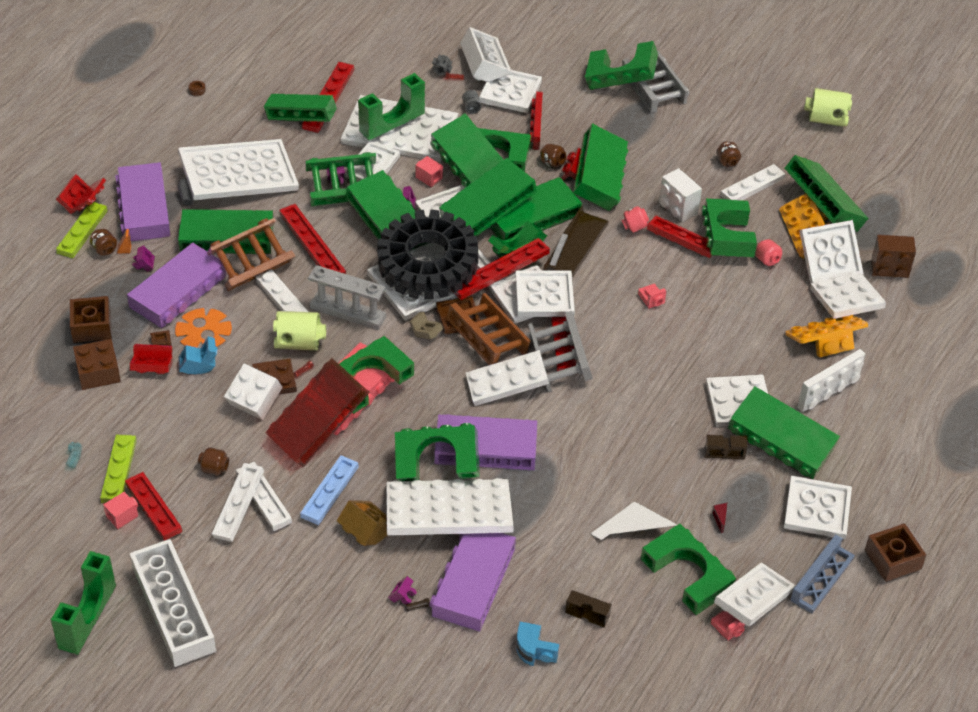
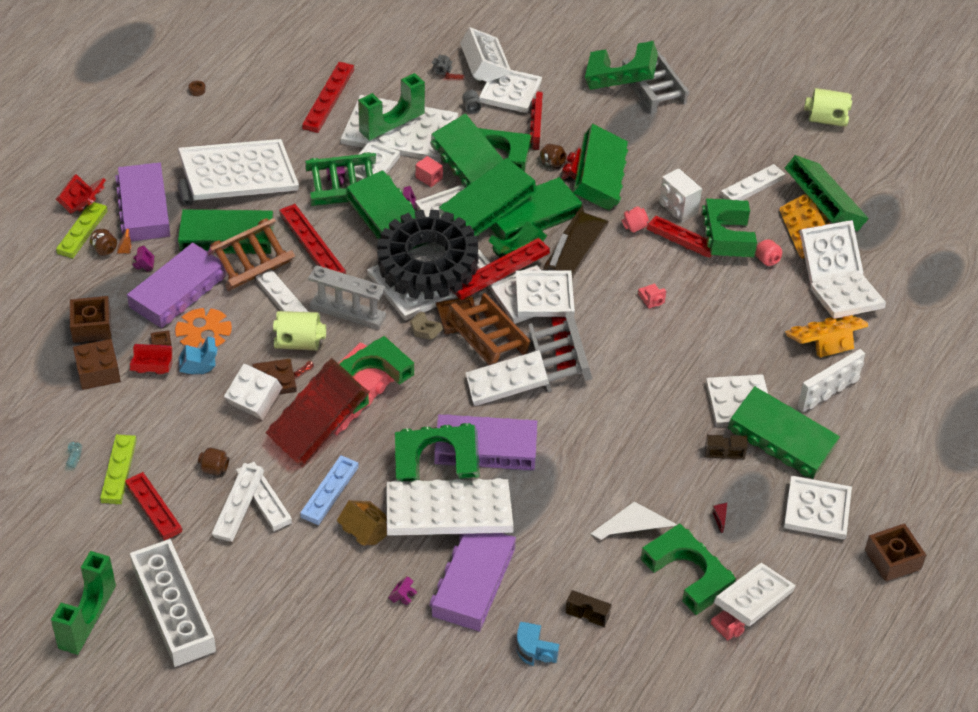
coral brick [103,492,138,529] -> none
green brick [264,94,337,122] -> none
dark brown piece [406,598,430,611] -> none
reddish brown head [716,141,741,167] -> none
sand blue fence [791,535,855,614] -> none
reddish brown brick [871,234,916,278] -> none

